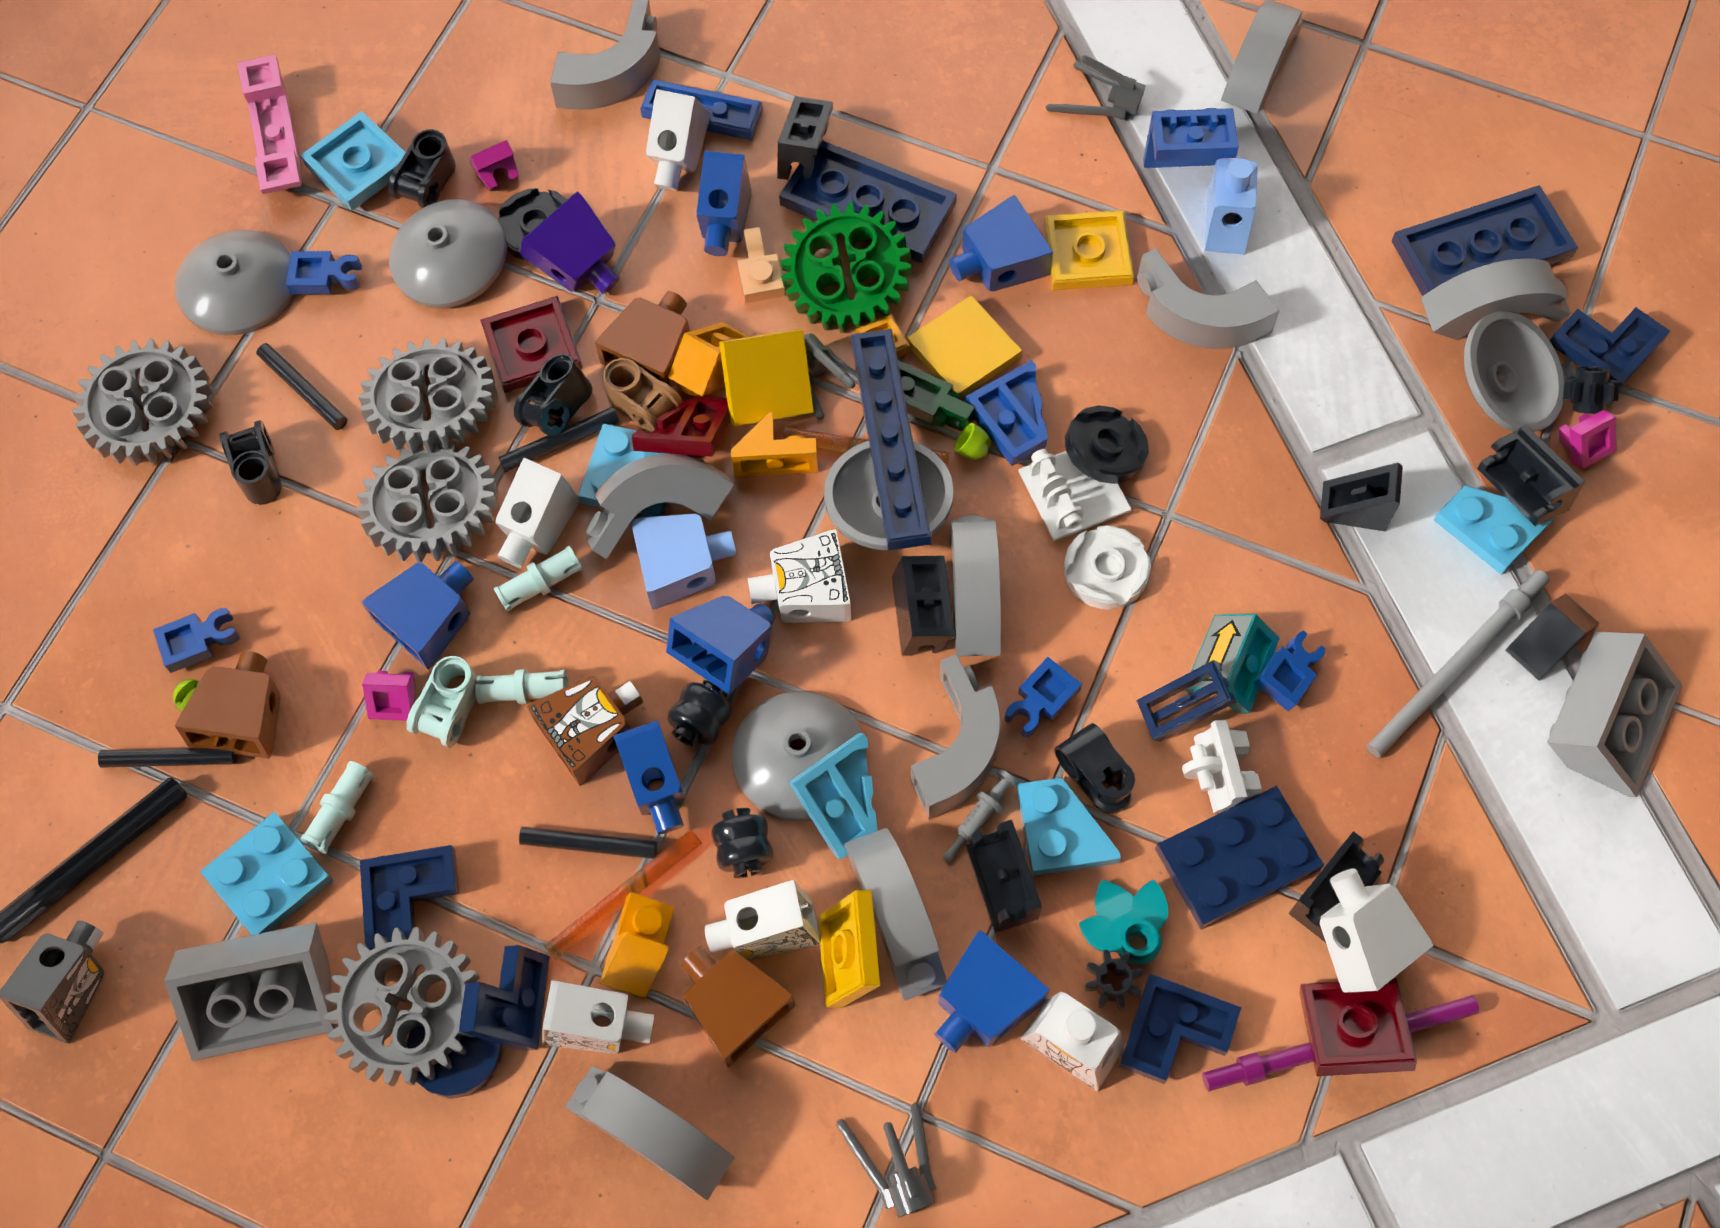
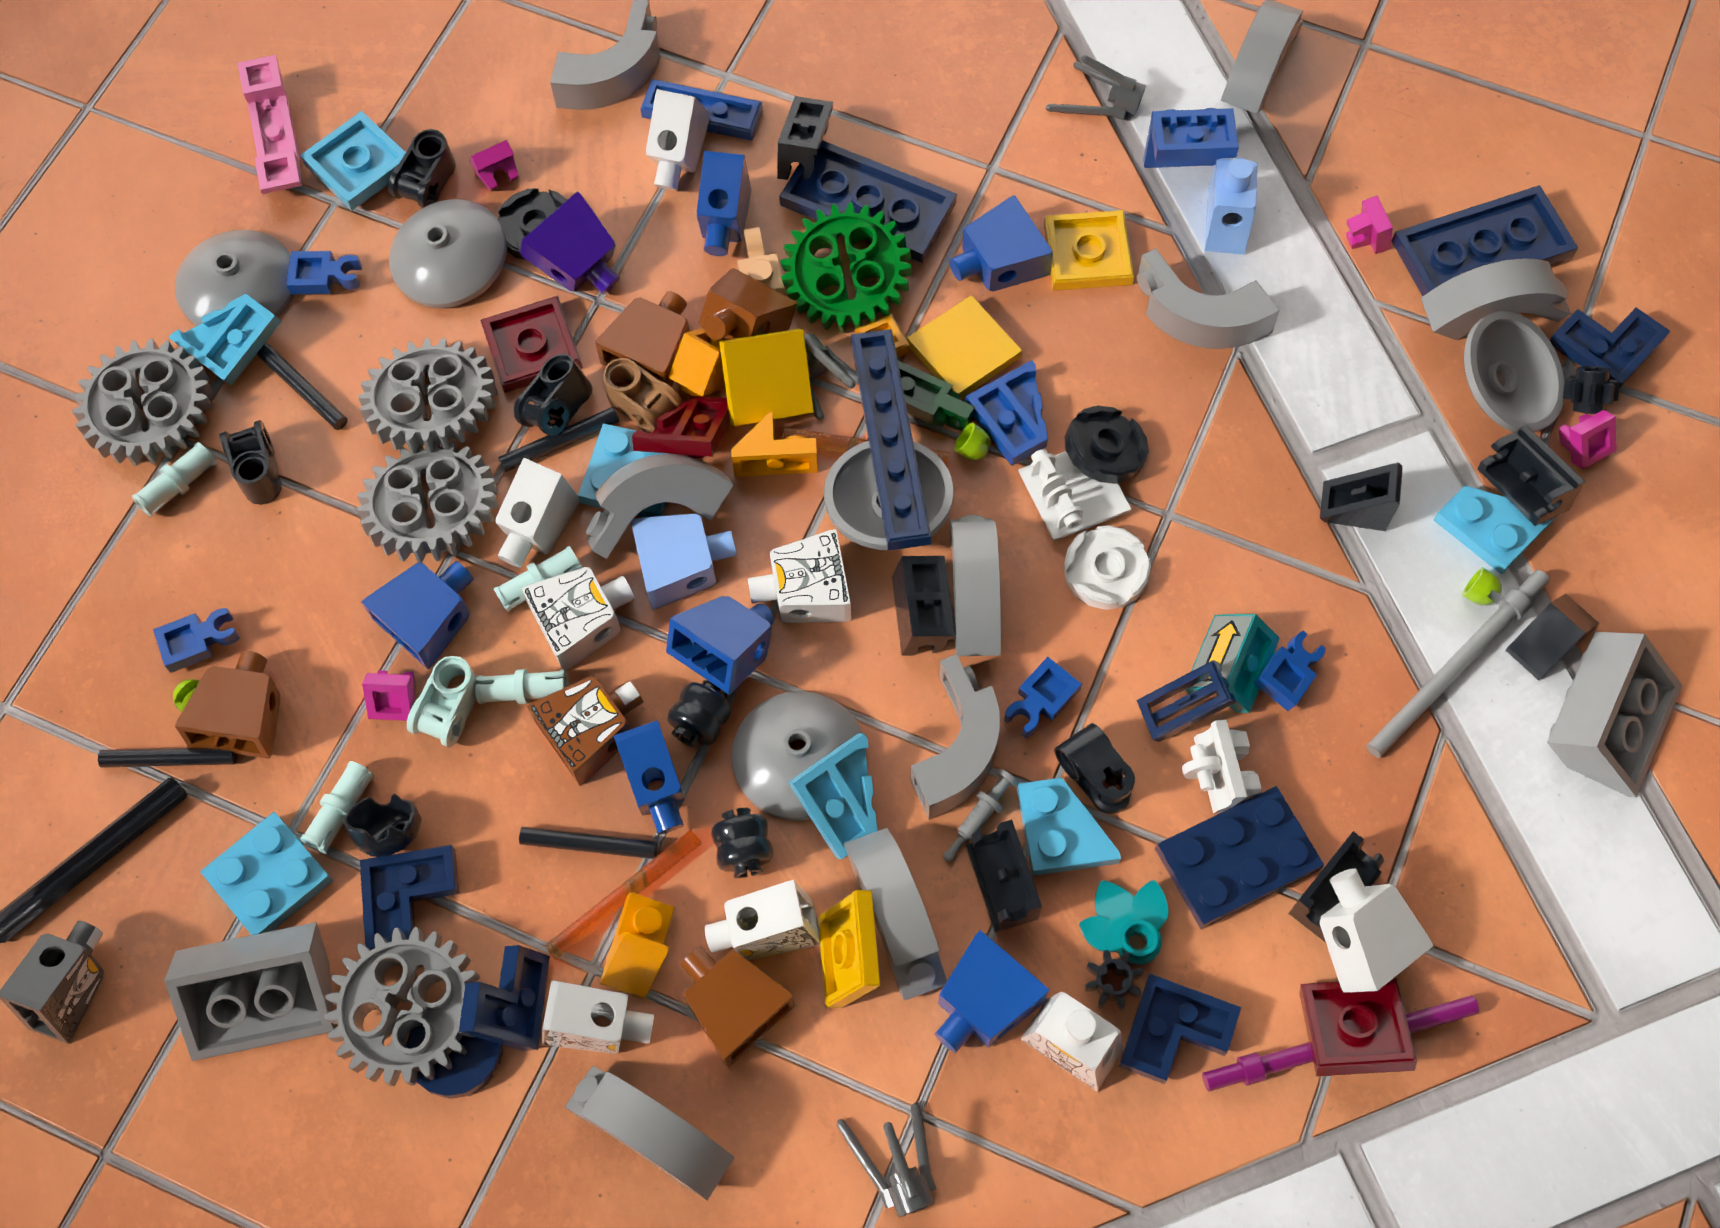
none -> light aqua pin [131,442,217,517]
none -> medium azure wing [169,294,282,385]
none -> black hair [343,794,422,857]
none -> white torso [521,567,635,671]
none -> dark orange torso [699,268,798,340]
none -> dark pink tile [1346,195,1393,254]
none -> lime hinge [1462,567,1502,606]

